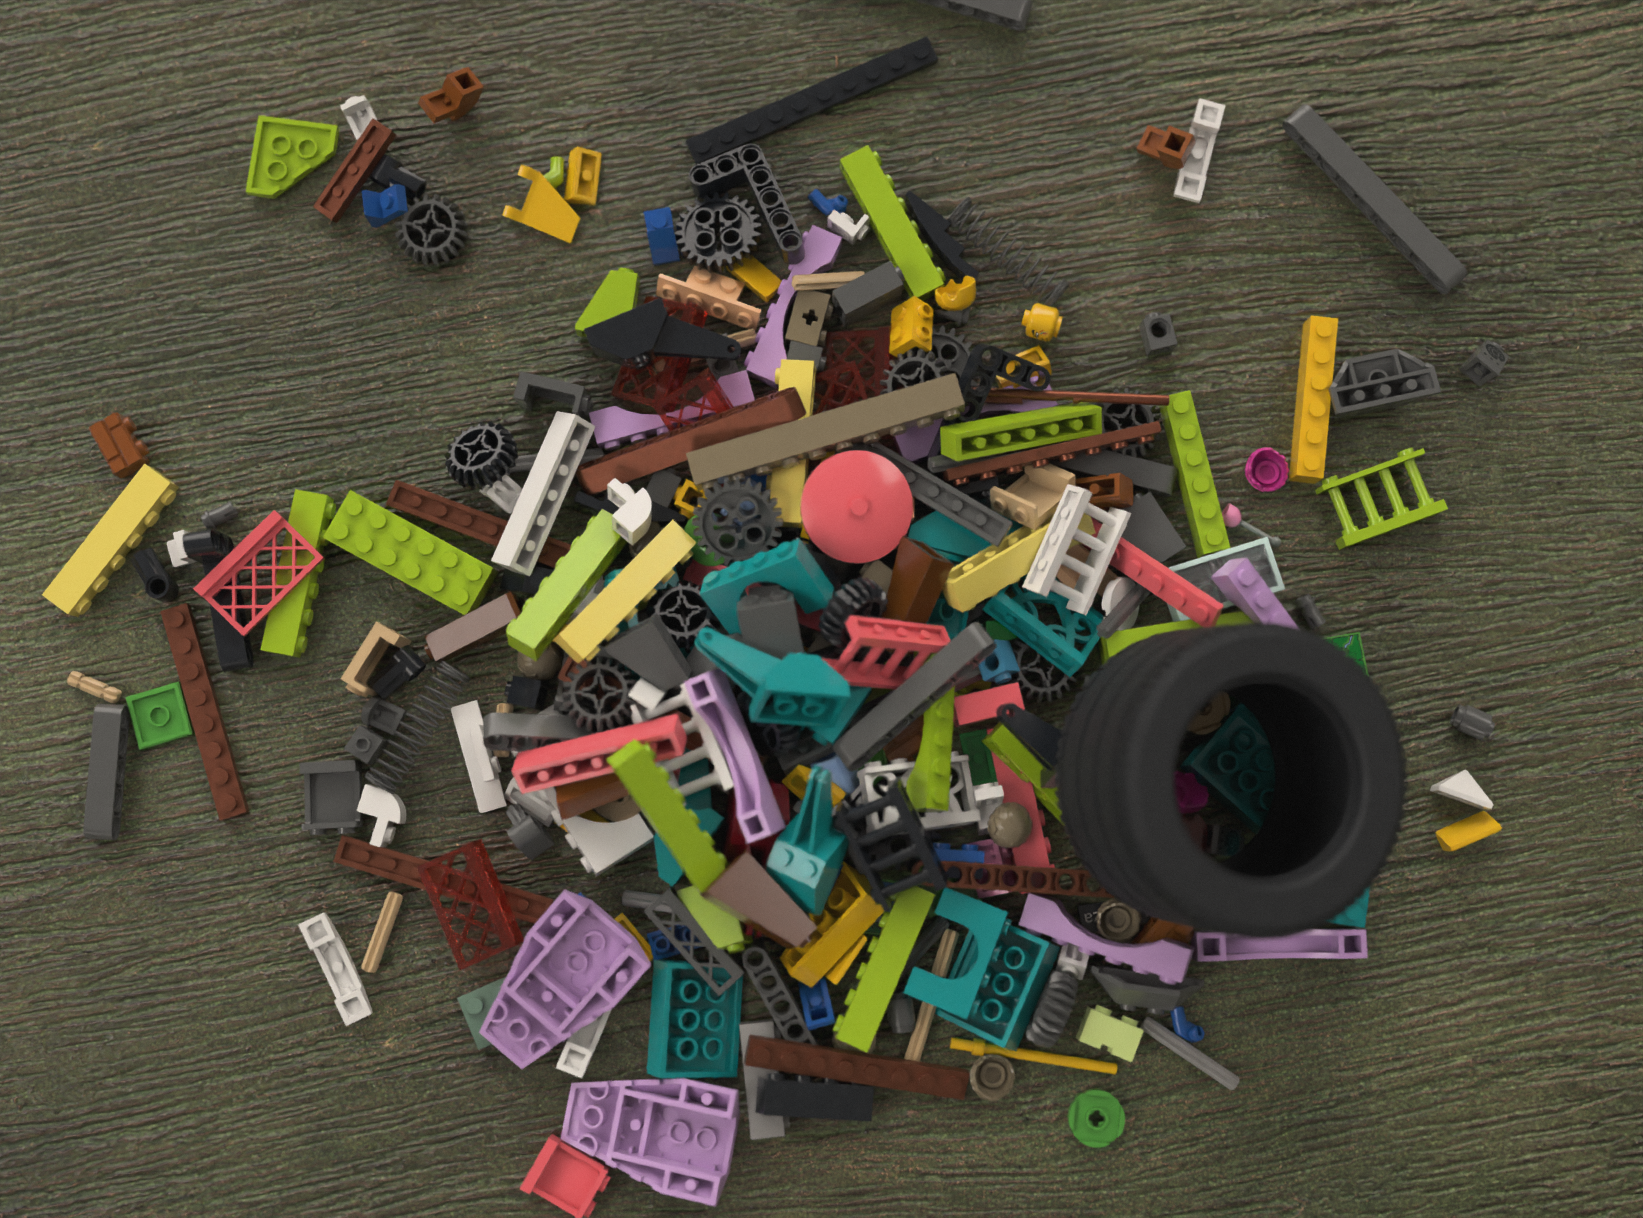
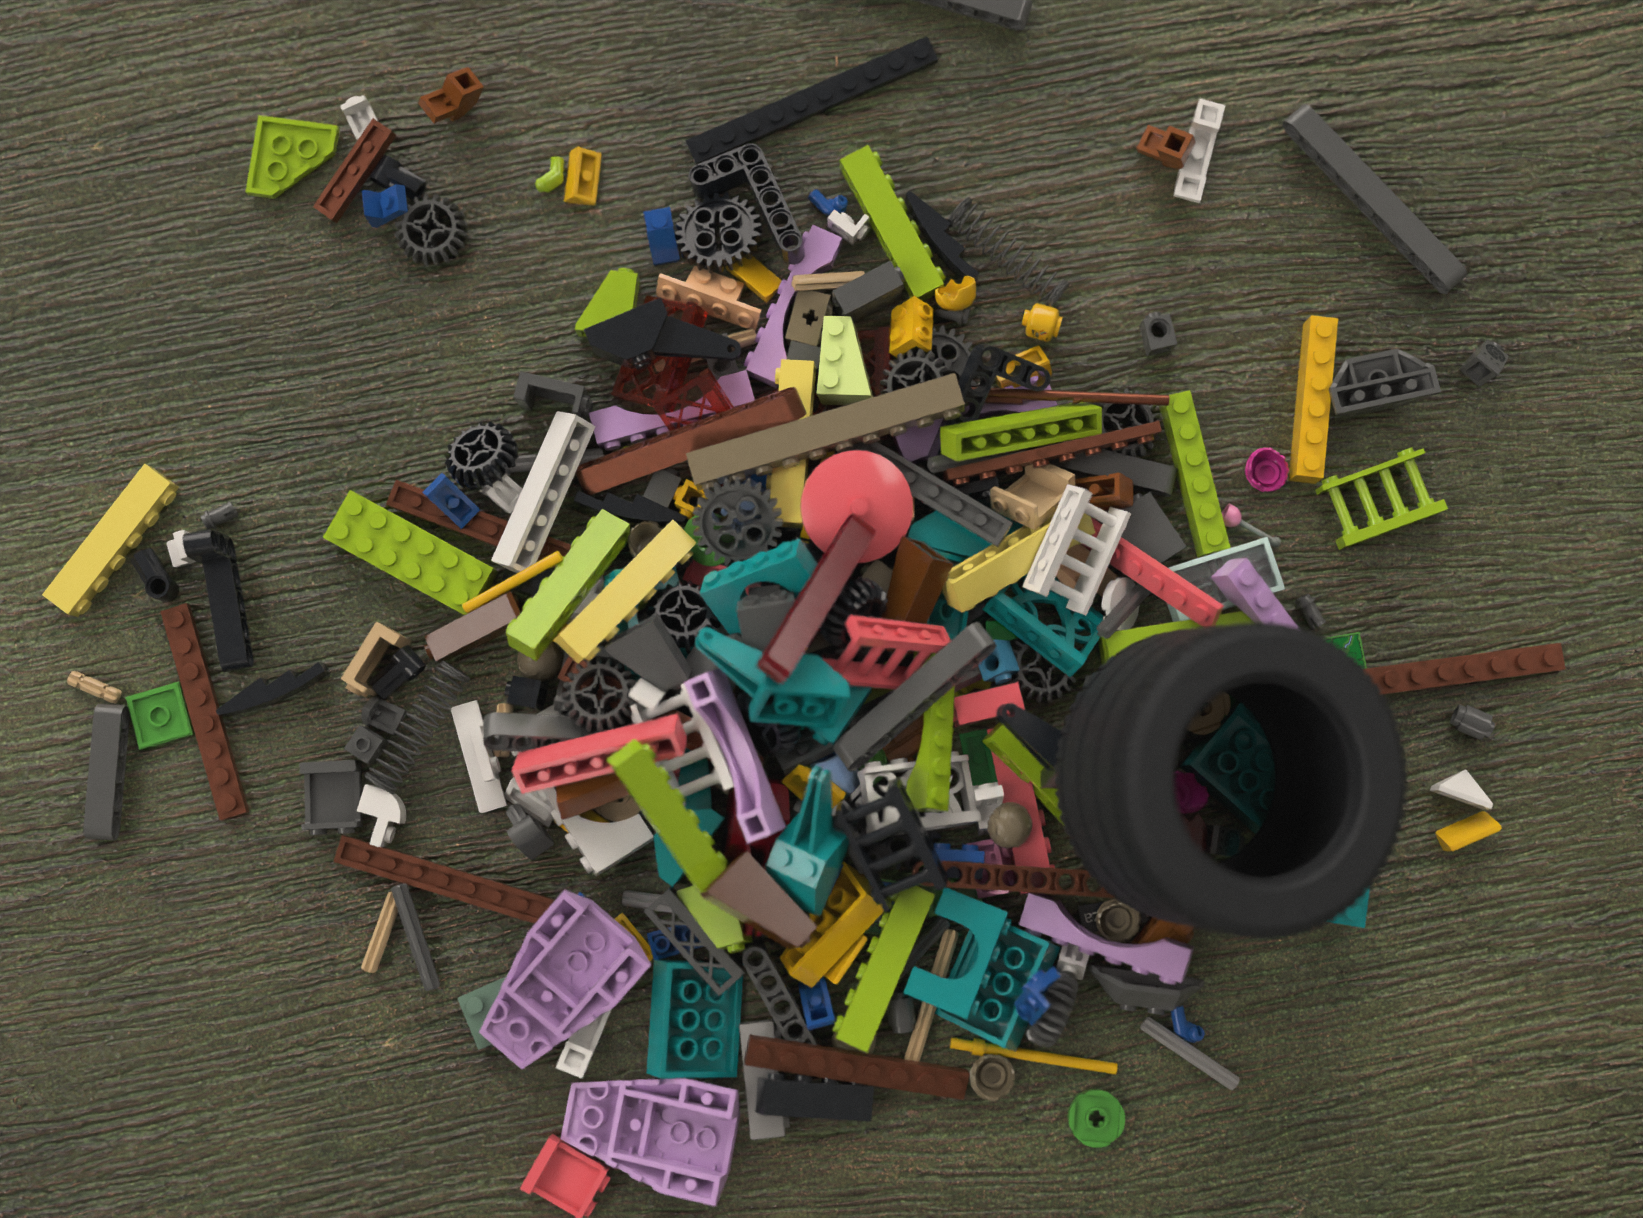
dark orange brick [88,412,150,479] -> none
coral fence [193,510,325,637] -> none
lime brick [261,489,336,658] -> none
white slope [298,912,373,1026] -> none
clear red fence [417,839,524,970] -> none
yellow flag [502,164,581,243] -> none
white brick [607,478,652,546] -> none
yellowish green brick [1076,1004,1144,1062] -> none
lavender arch [1191,928,1367,961] -> none
none -> black slope [215,662,331,717]
none -> dark grey axle [391,883,440,991]
none -> blue slope [423,473,480,529]
none -> yellow bar [462,551,563,614]
none -> dark red beam [756,513,876,684]
none -> yellowish green wedge [817,316,873,405]
none -> blue bracket [1013,967,1061,1025]
none -> copper plate [1365,643,1566,695]

